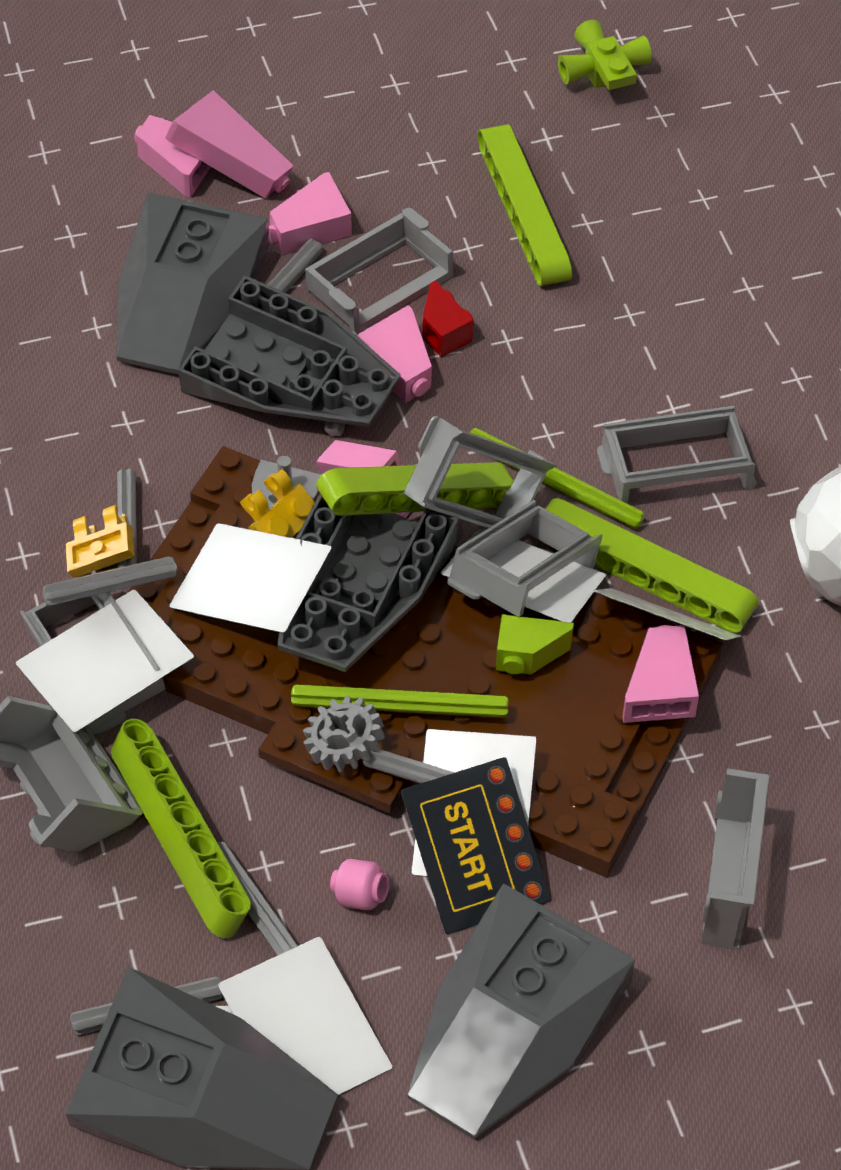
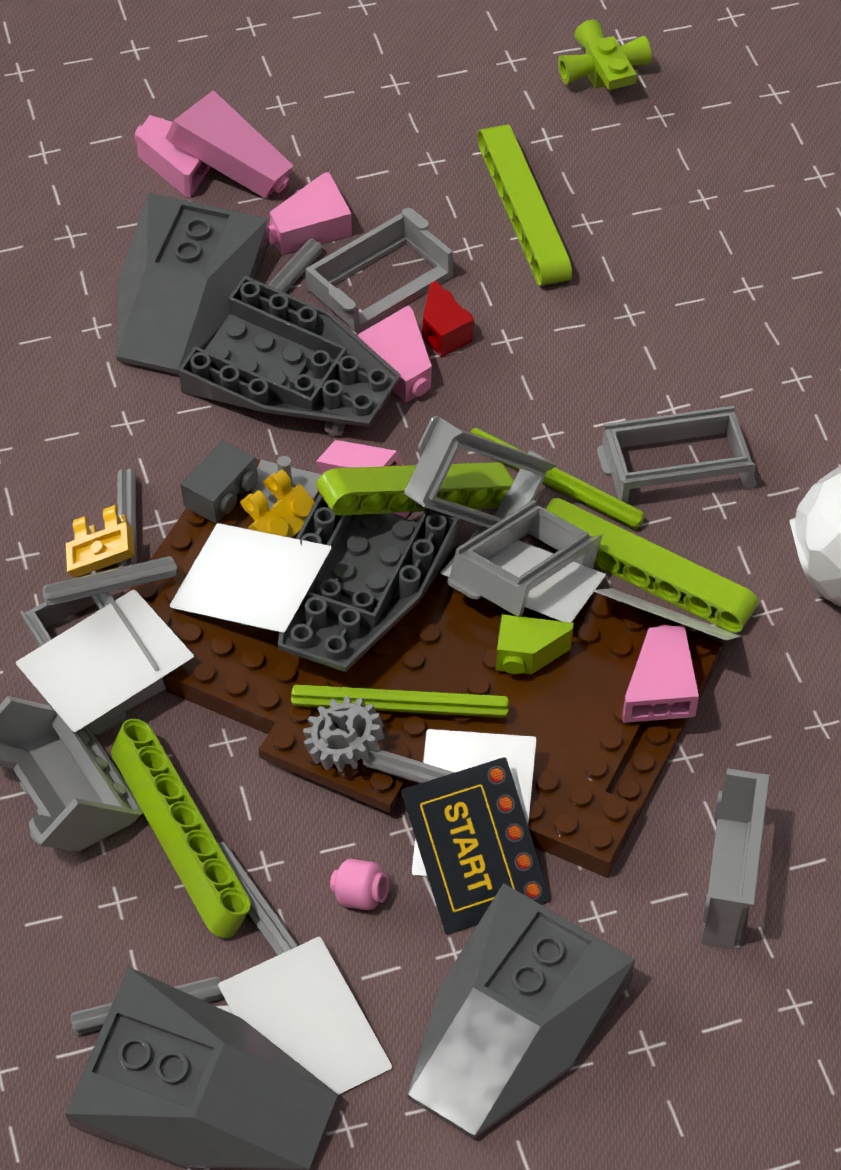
none -> dark grey brick [180,440,258,524]

